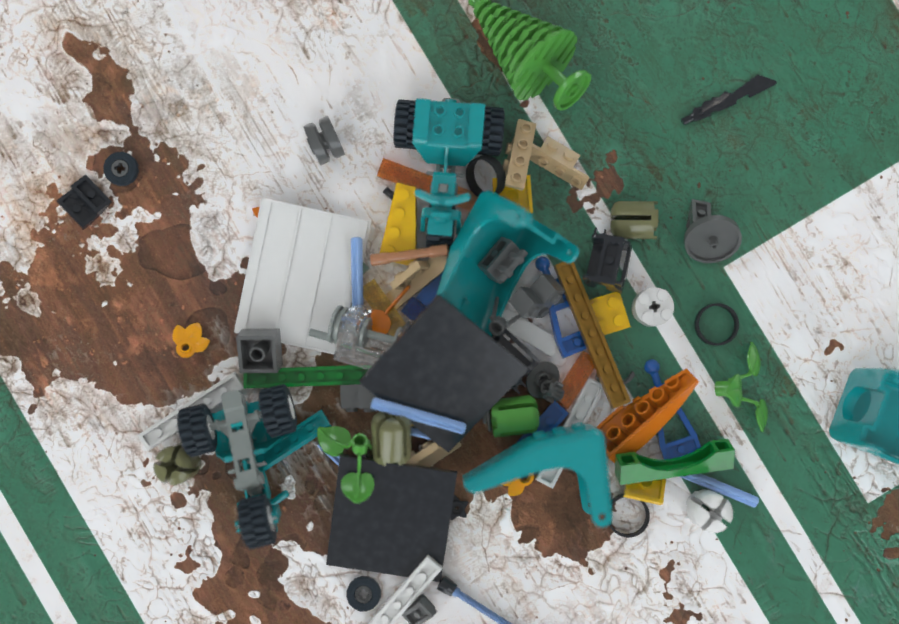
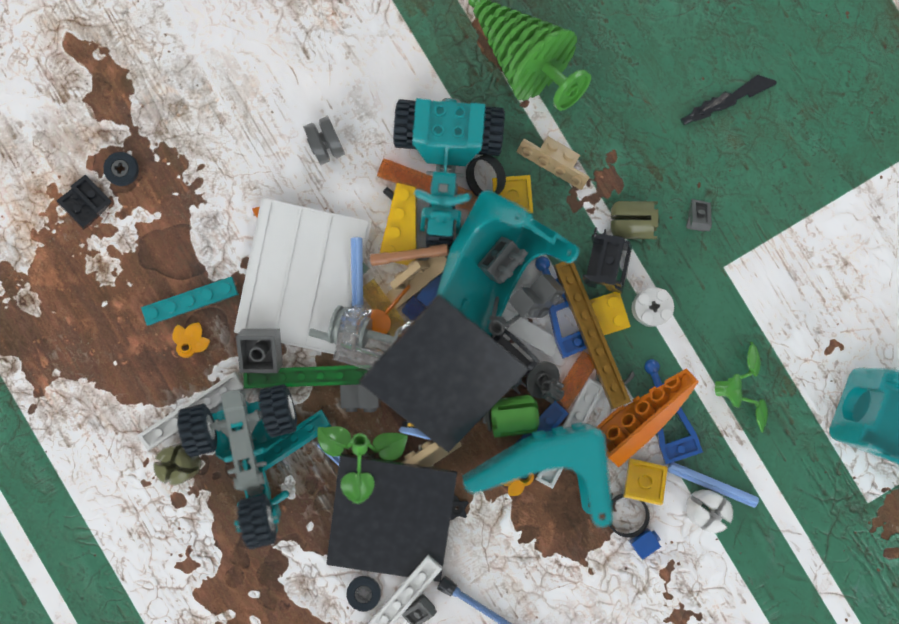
light blue axle [371,397,466,434] -> none
olive cylinder [371,411,411,466] -> none
tan bracket [502,119,536,190] -> none
green arch [615,438,735,485] -> none
dark grey piece [684,215,742,263] -> none
black tyre [694,303,739,346] -> none
none -> teal plate [141,276,239,326]
none -> blue brick [628,528,662,560]

